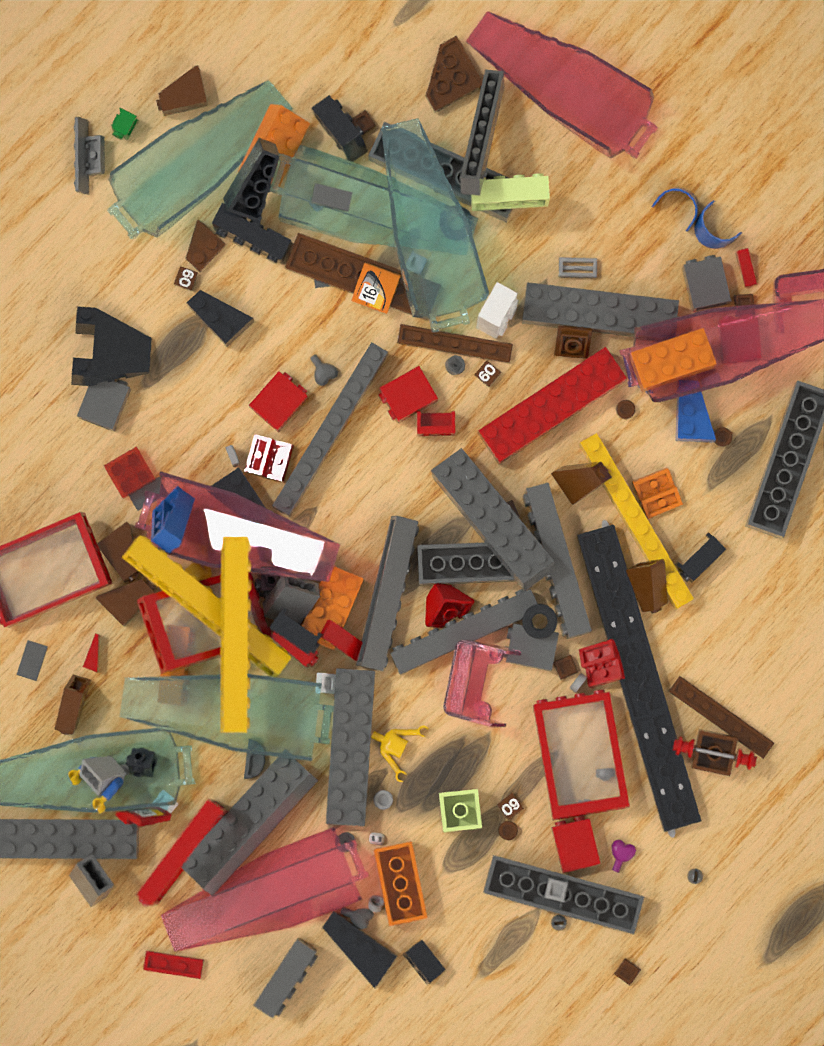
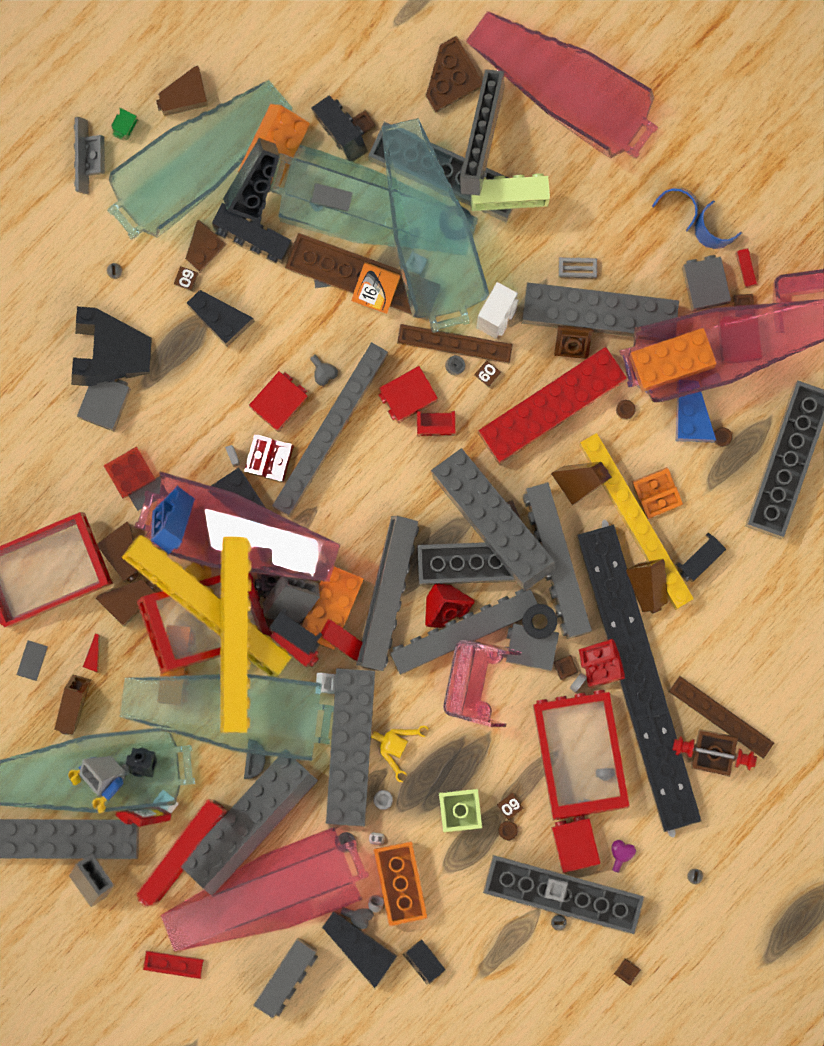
none -> dark grey hinge [107,263,122,279]

